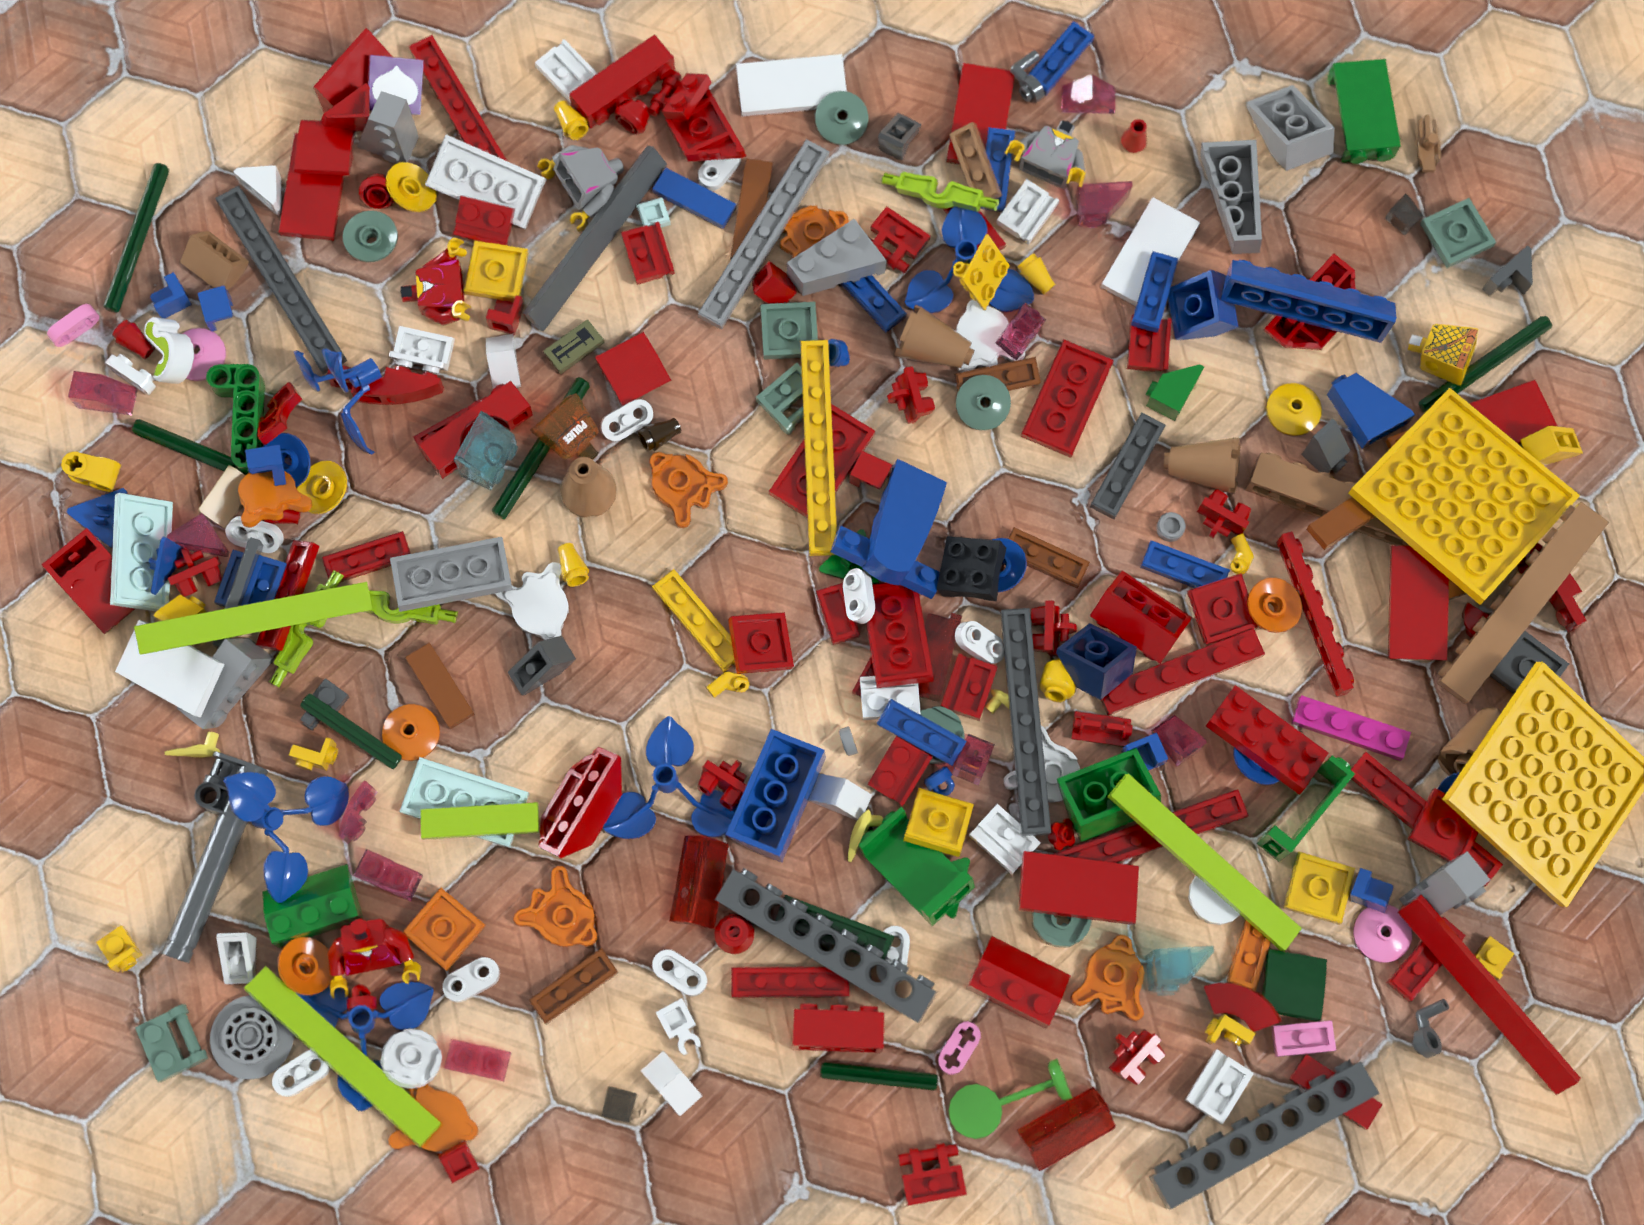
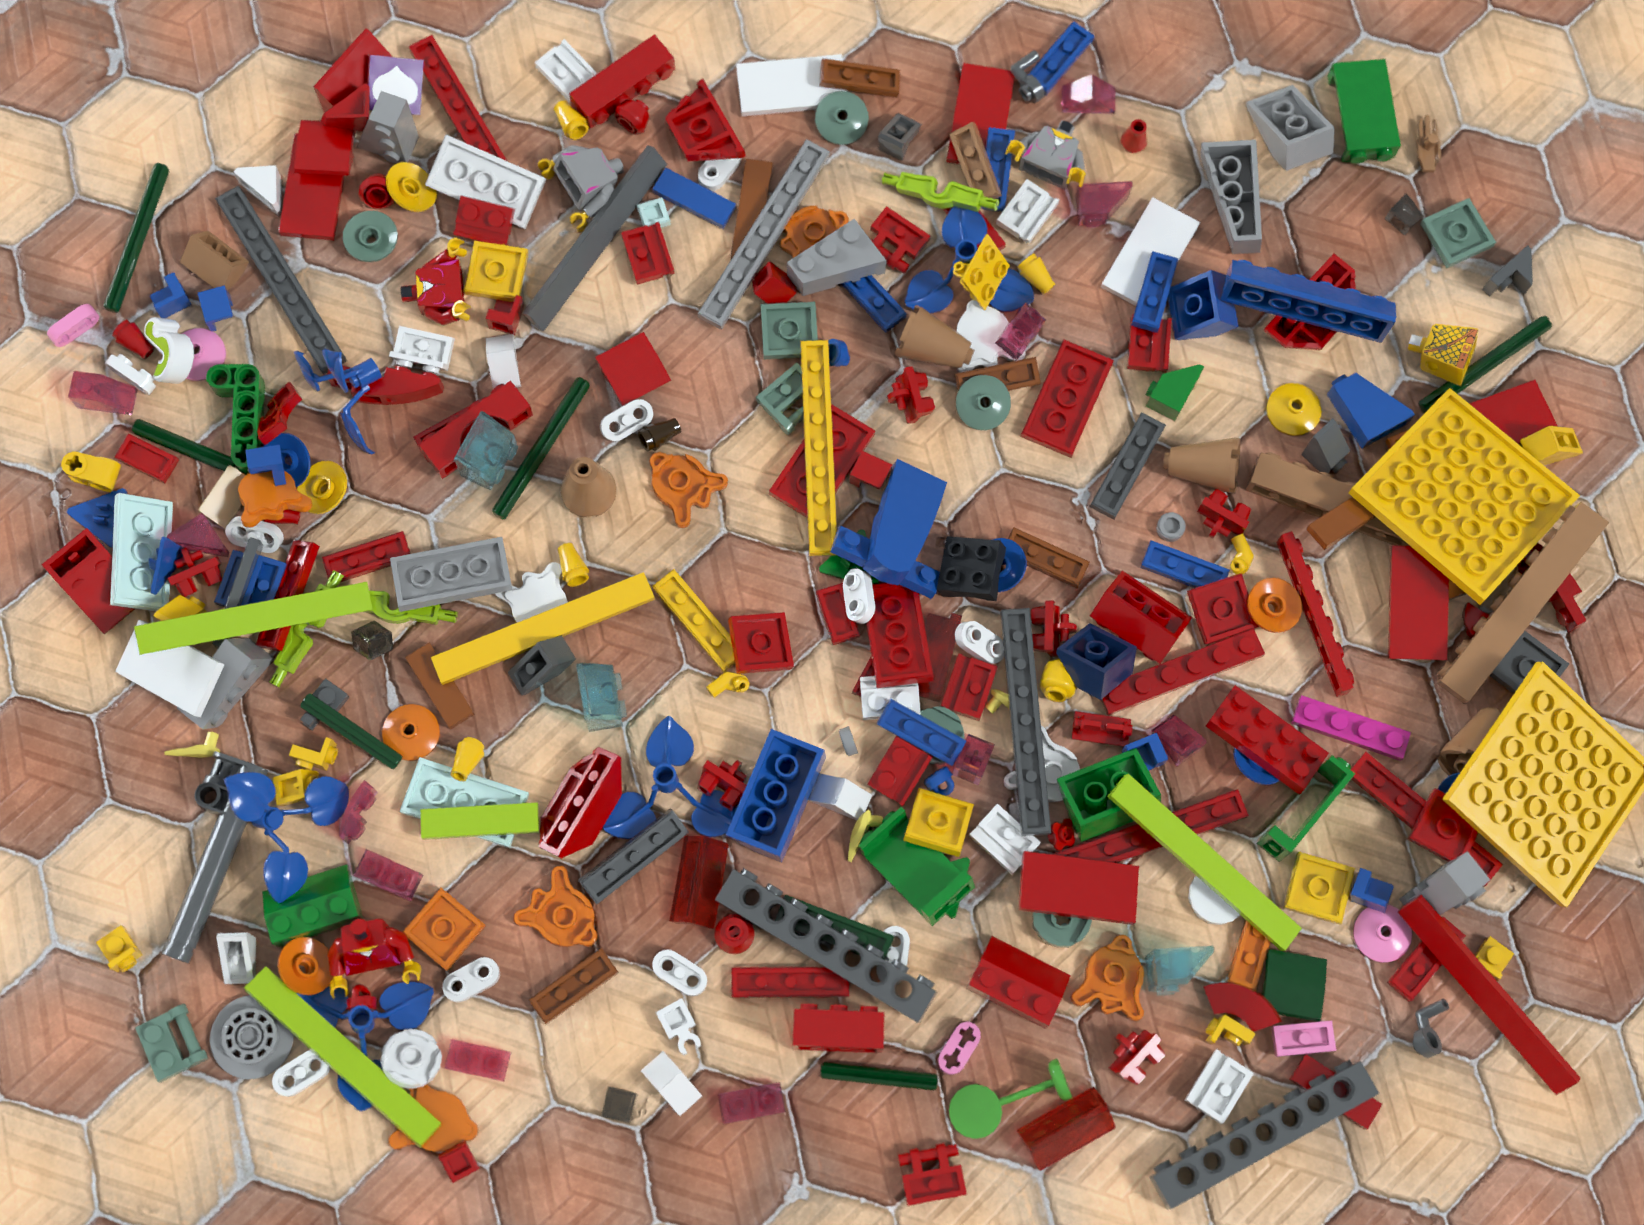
clear orange torso [530,393,599,460] -> none
olive tile [544,319,605,374] -> none
red plate [648,71,712,120] -> none
none -> red tile [114,433,179,484]
none -> yellow bracket [273,769,319,806]
none -> clear smoke slope [351,621,393,660]
none -> yellow tile [431,572,655,685]
none -> yellow cone [450,737,484,782]
none -> clear light blue slope [576,663,627,732]
none -> dark grey tile [578,808,689,904]
none -> clear pink slope [718,1082,785,1125]
none -> dark orange tile [819,58,900,98]

